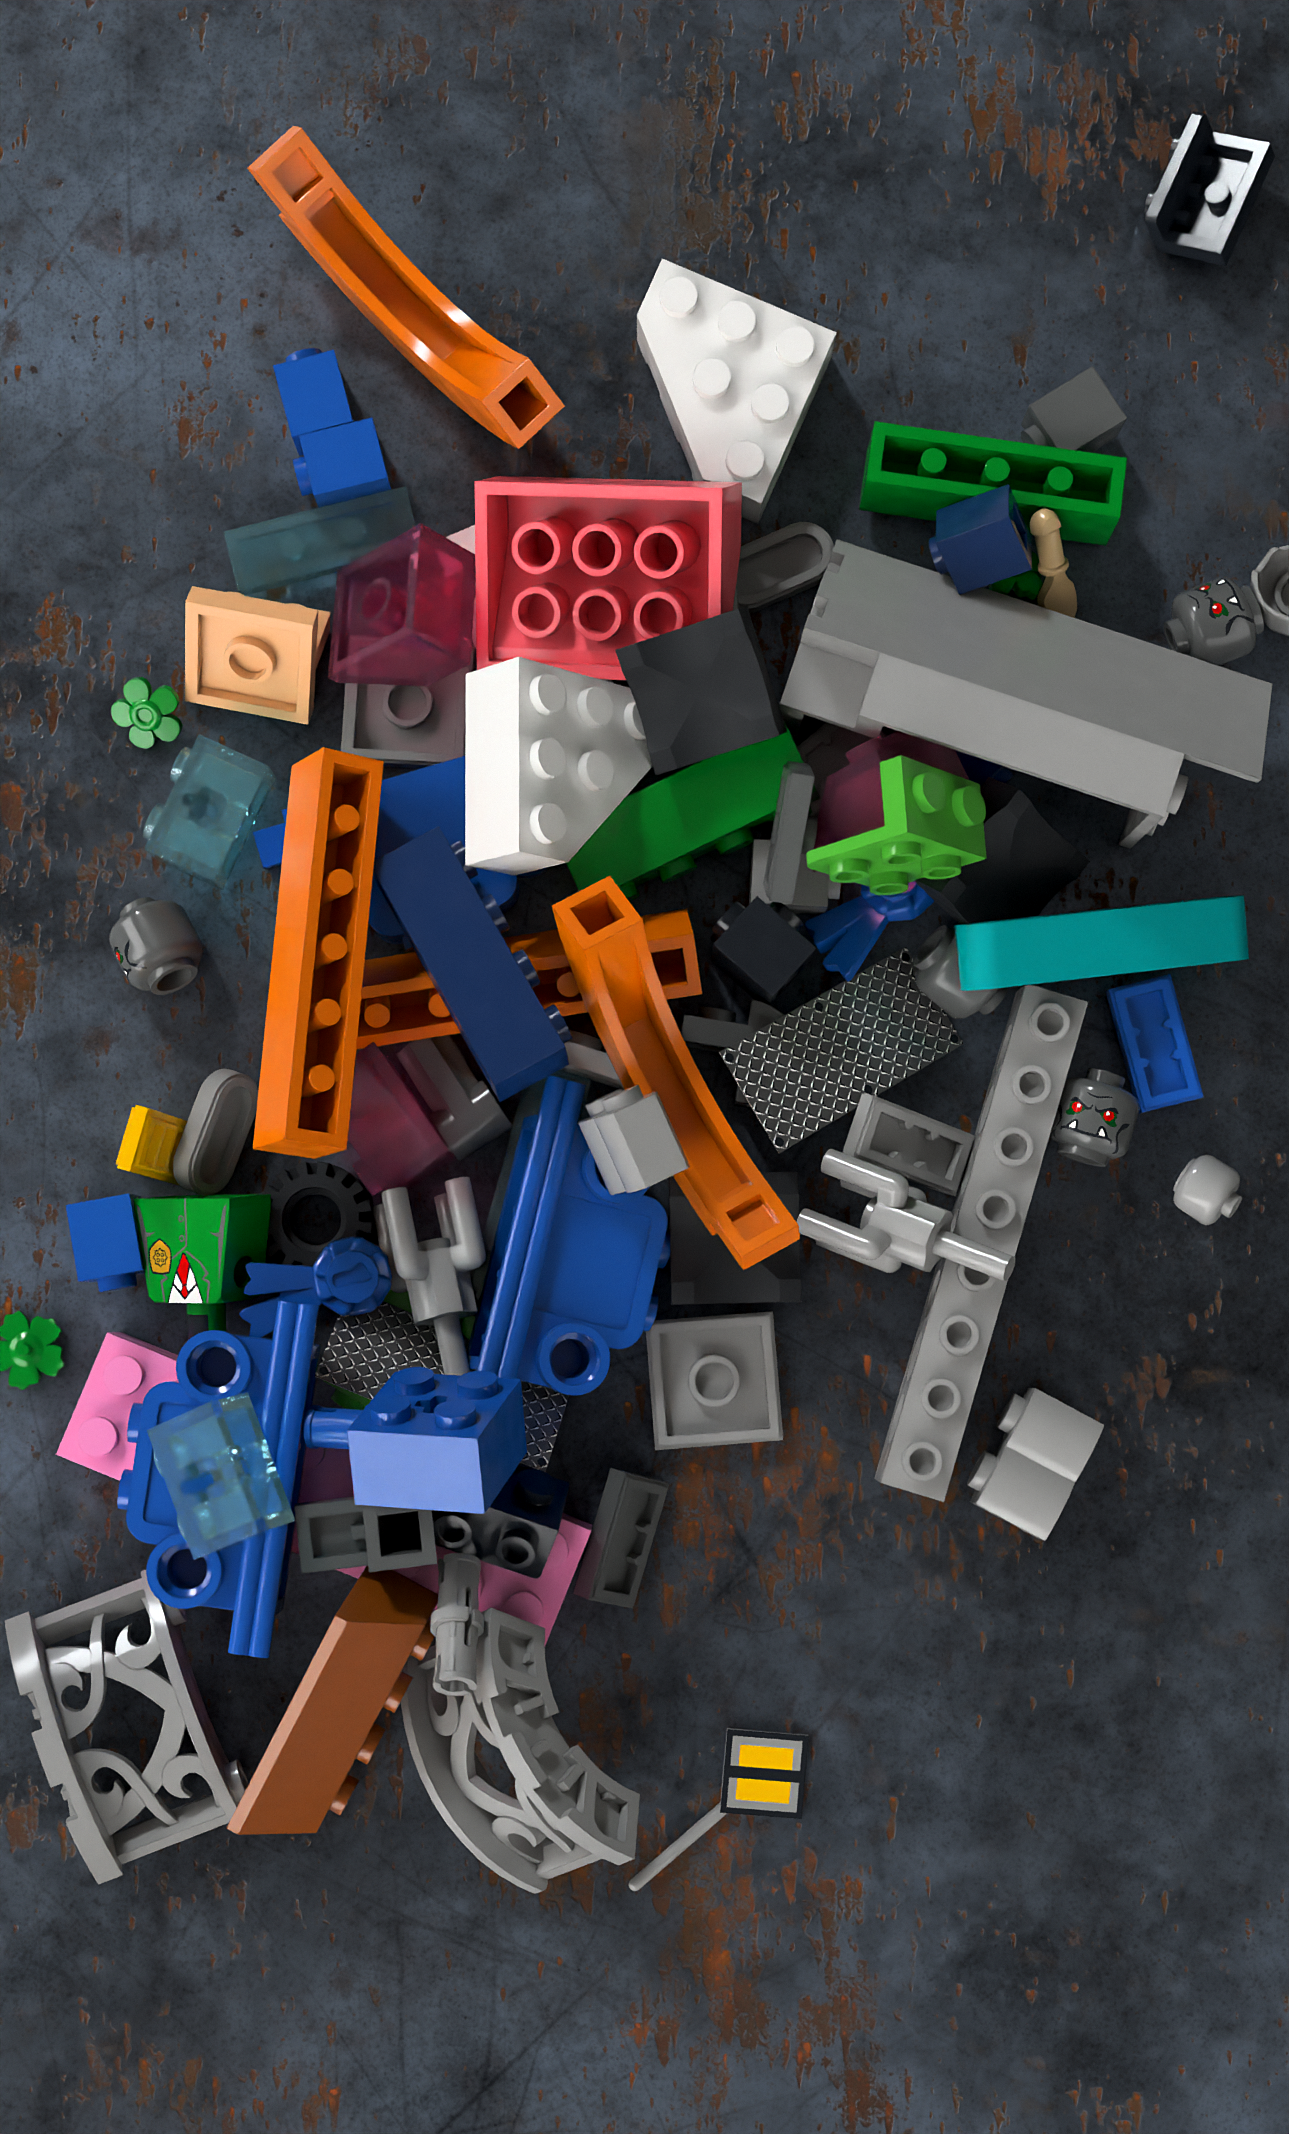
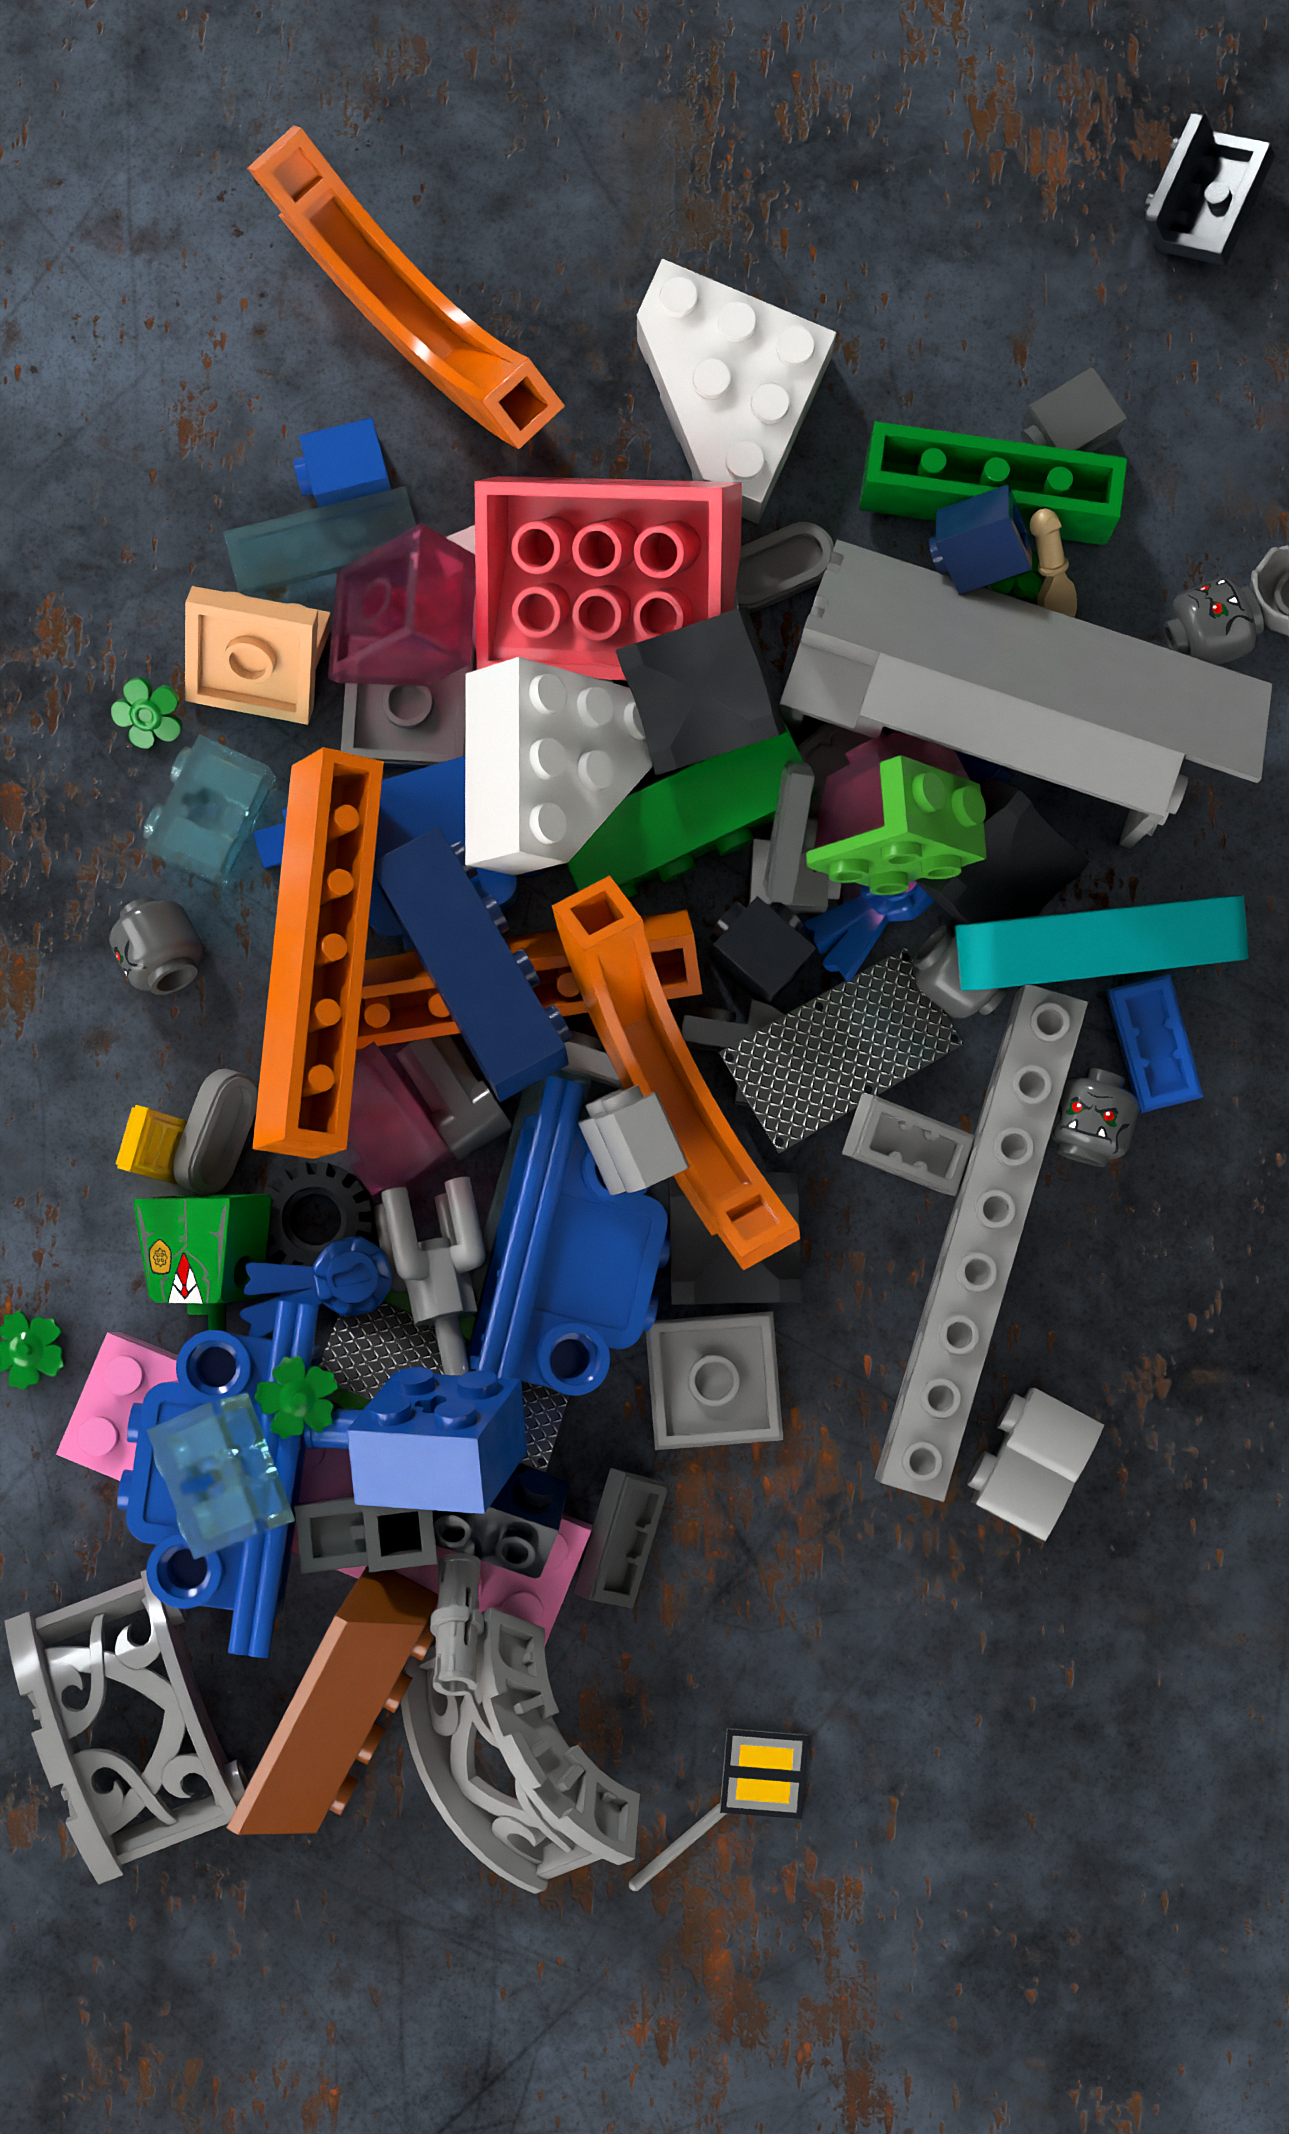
blue brick [66,1193,145,1292] -> none
blue brick [273,348,354,456] -> none
light grey plant [796,1149,1015,1281] -> none
light grey piece [1173,1155,1242,1225] -> none
none -> green plant [254,1355,338,1439]

